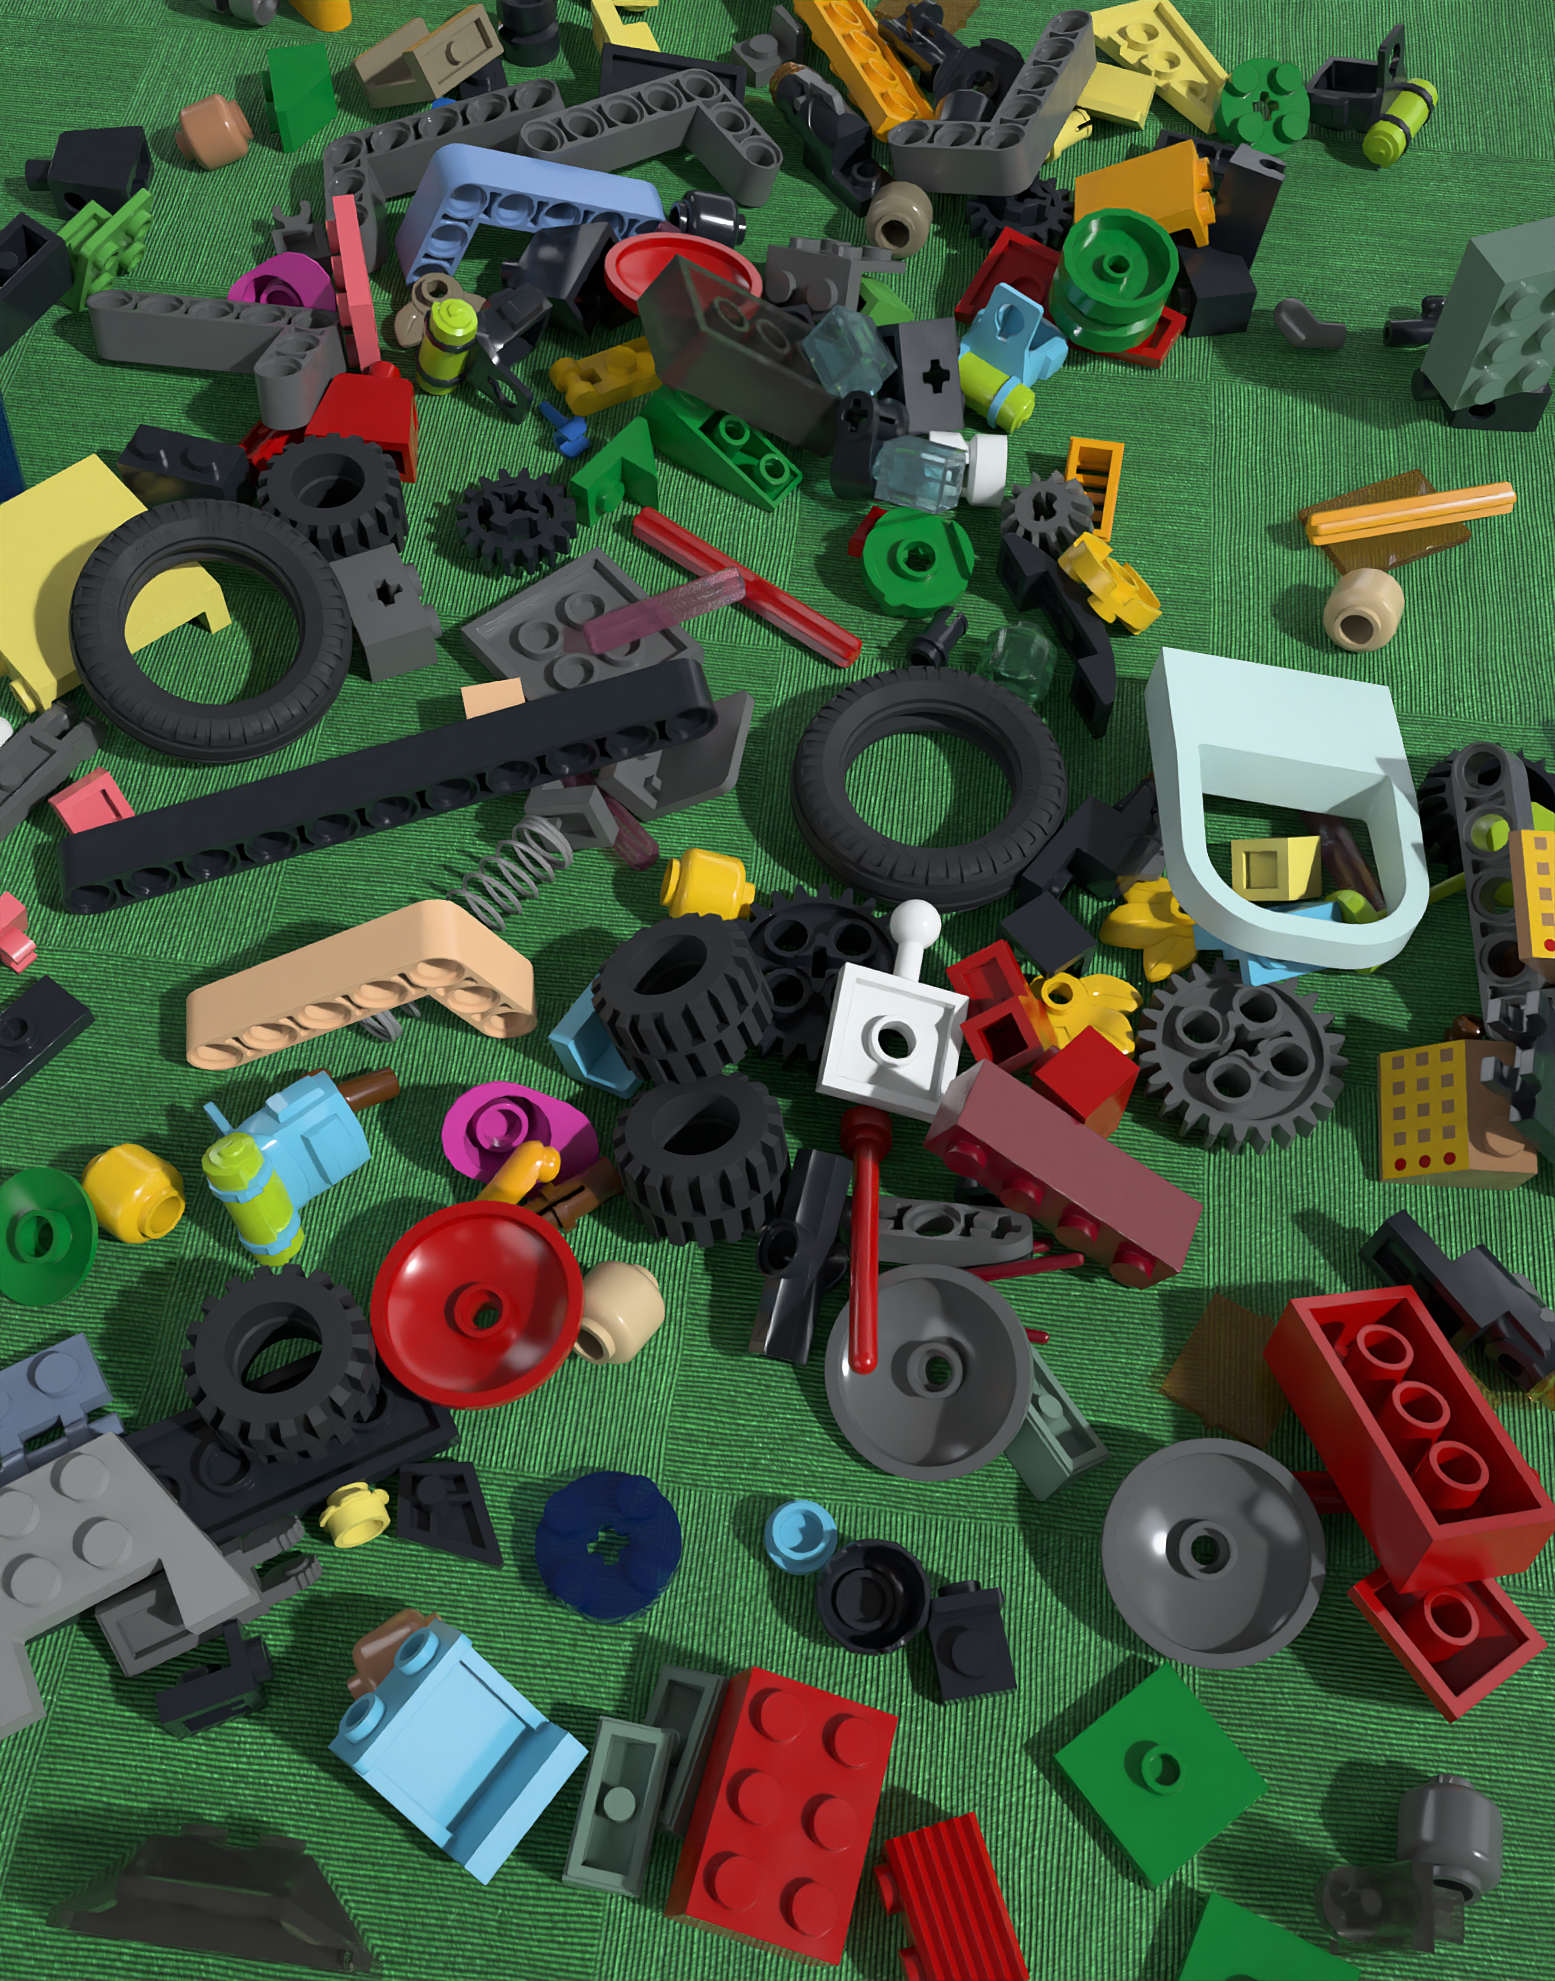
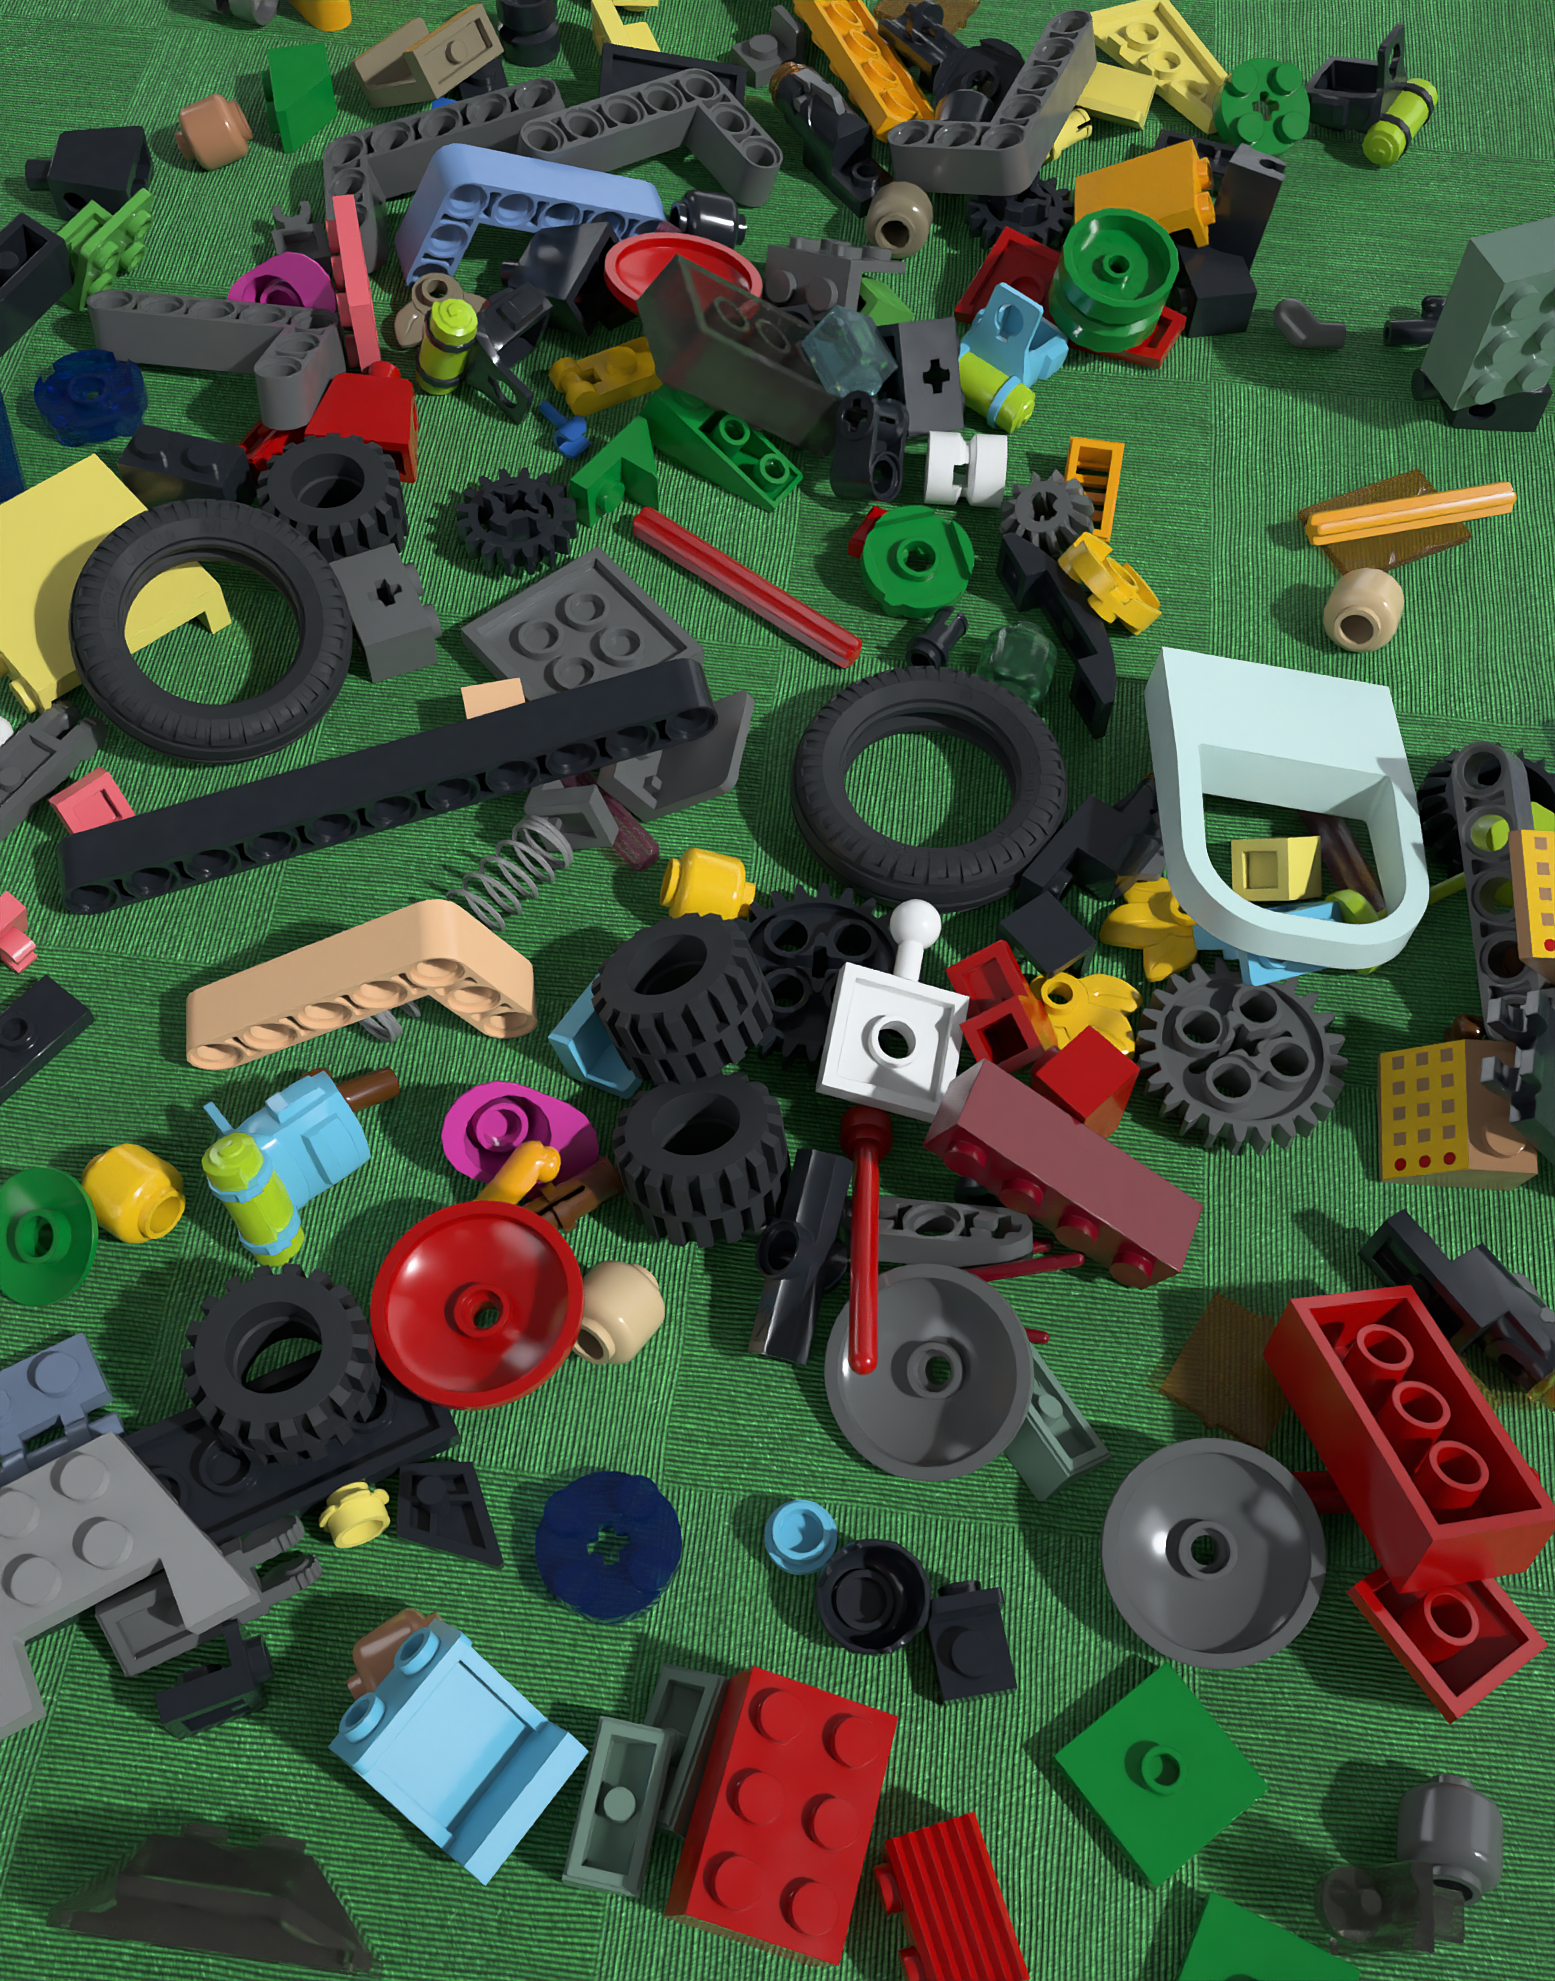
clear pink axle [583,567,746,655] -> none
clear light blue brick [873,435,968,514] -> none
none -> clear blue plate [34,349,149,447]

